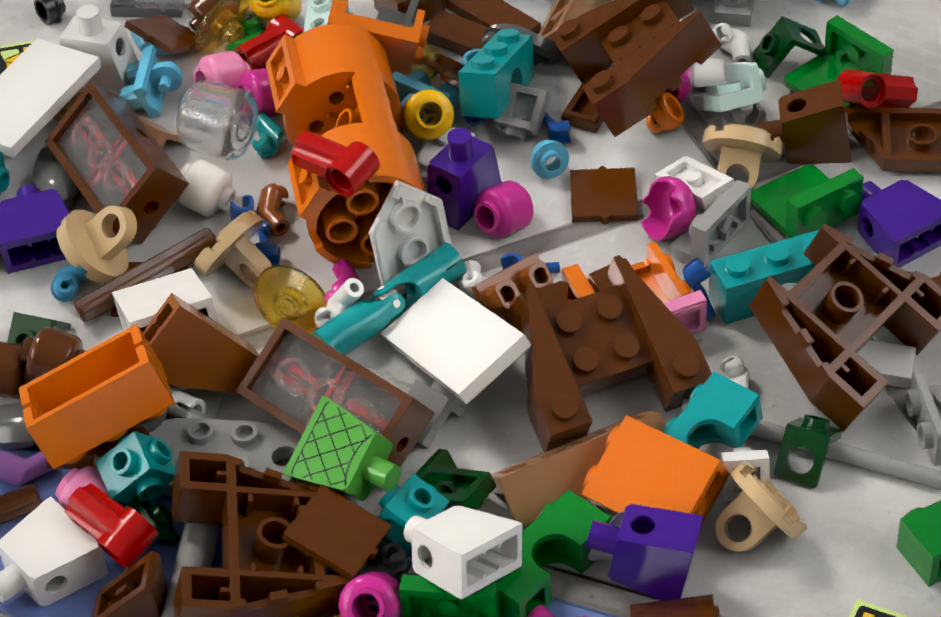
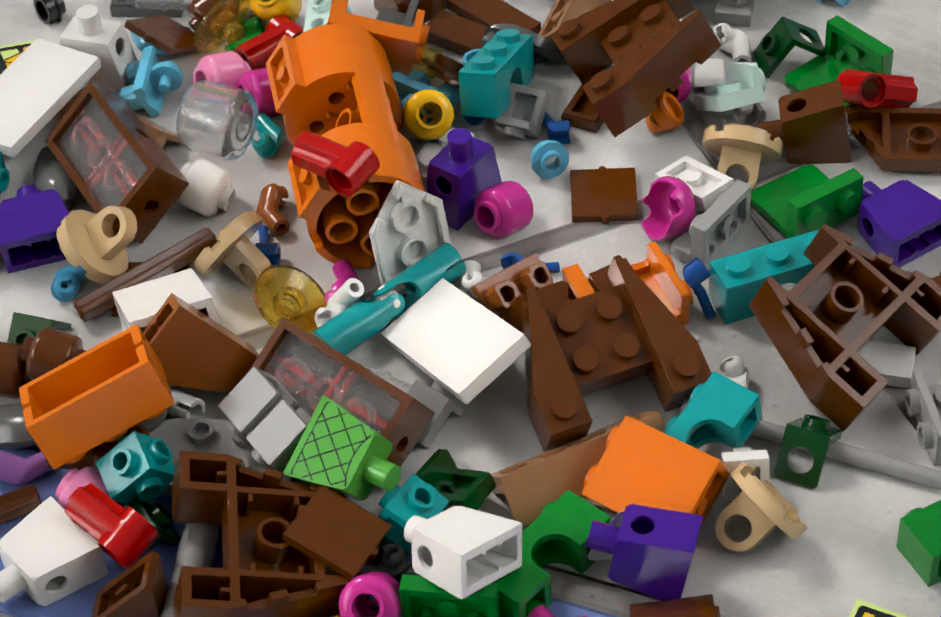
blue hand [230,195,271,233] -> none
bright pink tile [663,290,707,335] -> none
none -> light grey piece [218,367,311,472]

